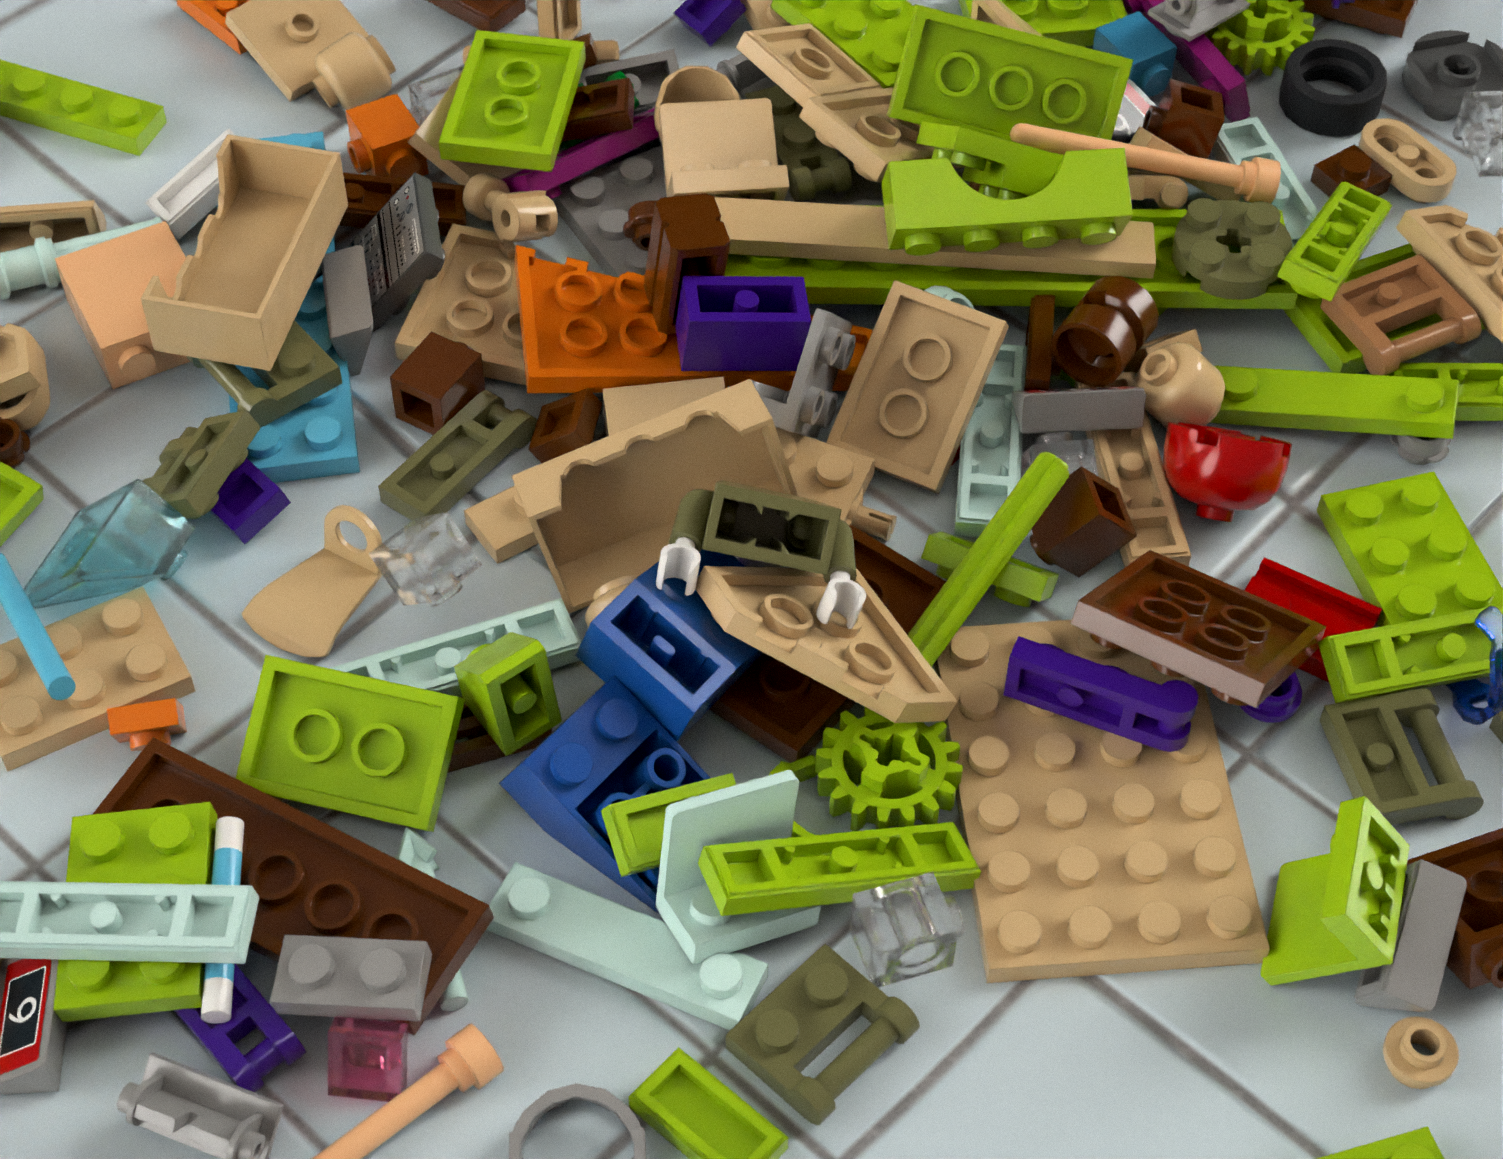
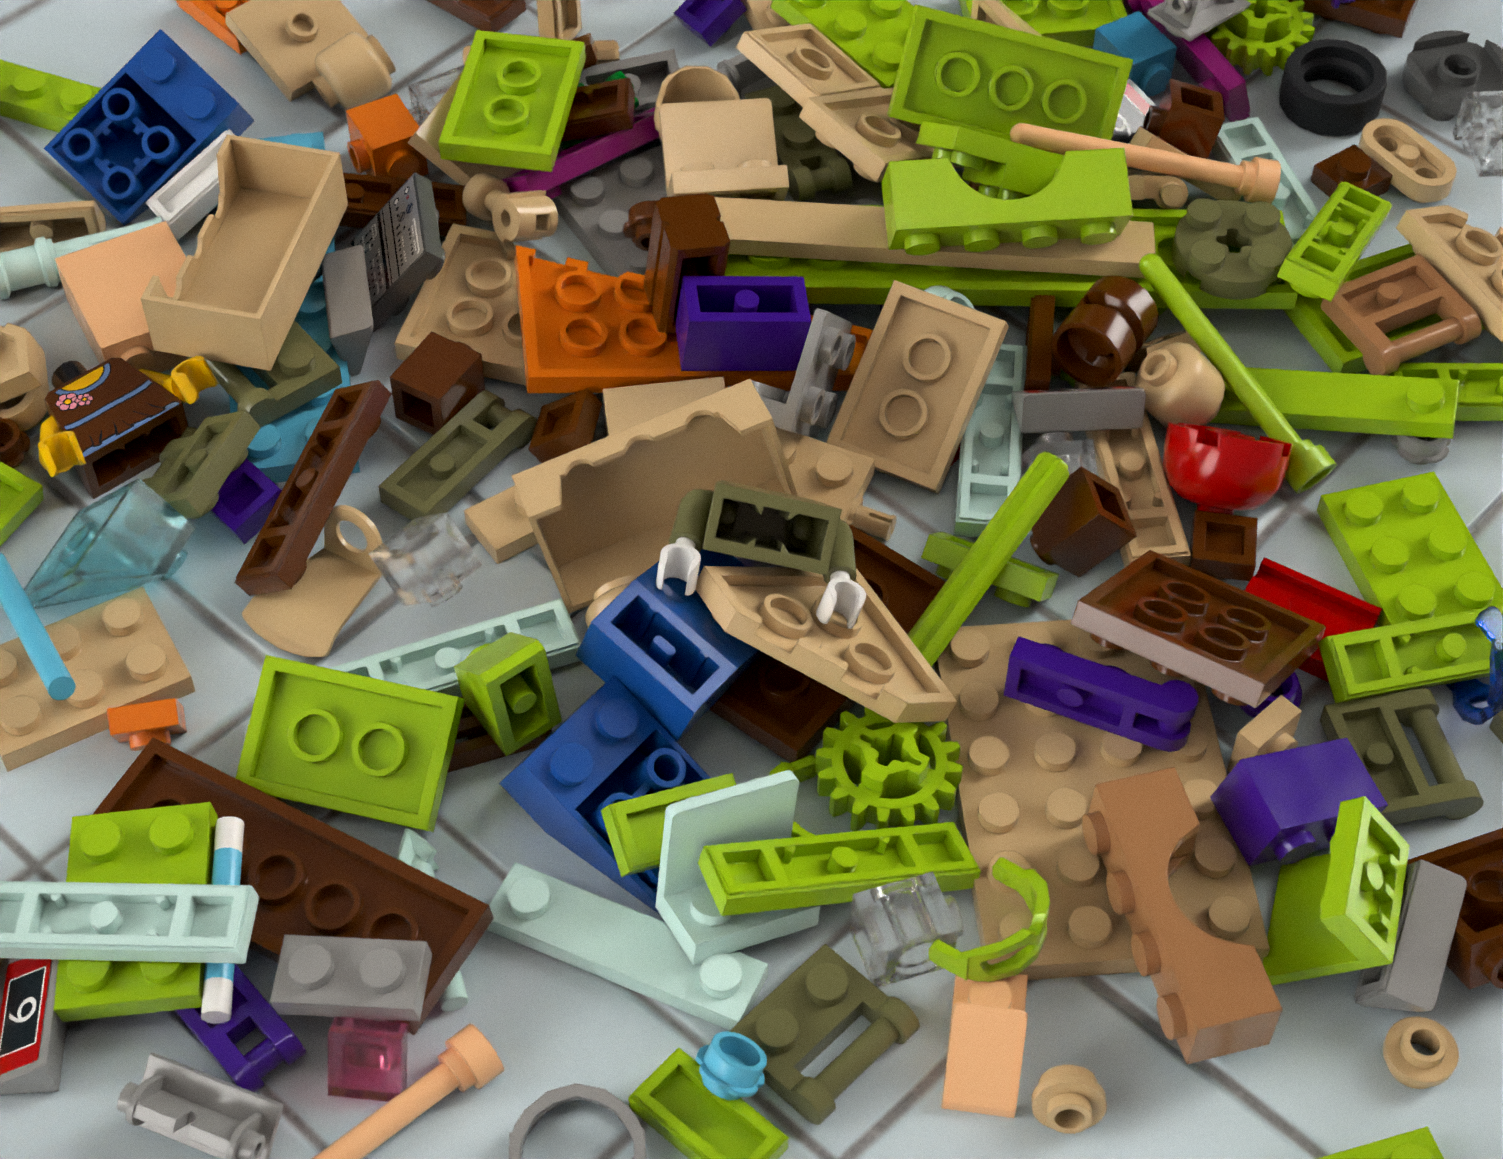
none -> torso [38,356,219,499]
none -> blue slope [44,29,255,226]
none -> reddish brown plate [234,380,392,596]
none -> medium azure plate [696,1031,767,1100]
none -> lime helmet [928,857,1050,982]
none -> light nougat slope [941,974,1028,1118]
none -> tan plate [1031,1065,1107,1134]
none -> medium nougat arch [1082,767,1283,1064]
none -> lime piece [1139,253,1337,494]
none -> reddish brown plate [1189,510,1258,582]
none -> dark purple brick [1210,738,1388,866]
none -> tan plate [1227,695,1302,772]

